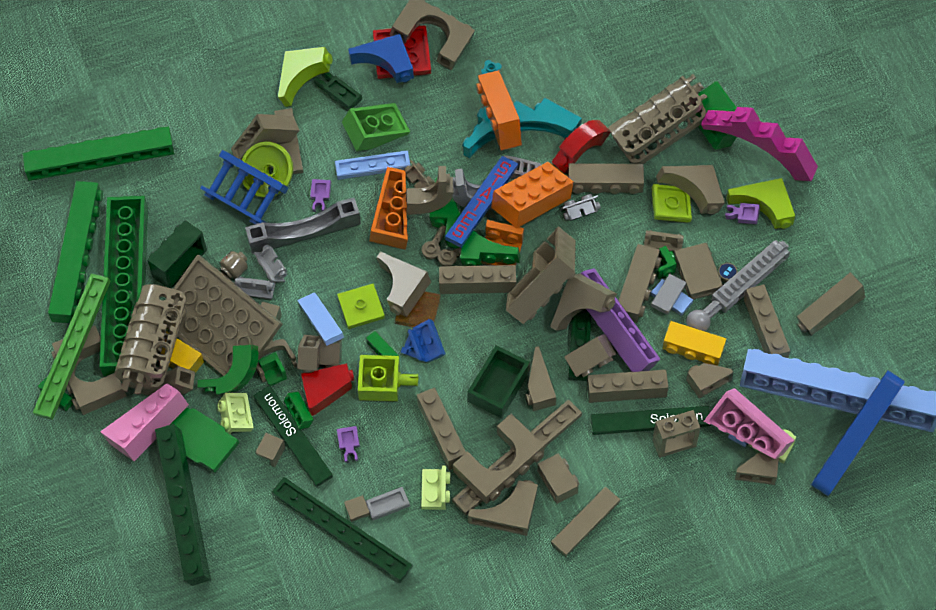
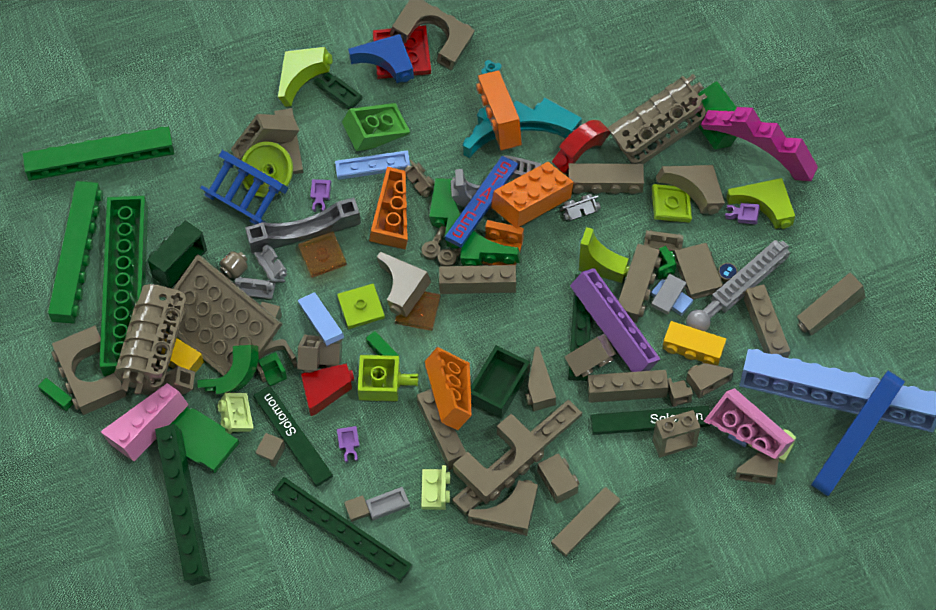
bright green plate [33,274,111,420] -> none
green piece [284,392,314,429] -> none
blue slope [401,319,446,362] -> none
dark tan arch [406,166,454,215] -> none
dark tan piece [506,226,576,324] -> none
dark tan arch [550,274,617,330] -> none
none -> clear orange plate [298,232,347,278]
none -> orange wedge [424,347,472,430]
none -> lime arch [579,227,630,283]
none -> dark tan panel [667,378,693,407]

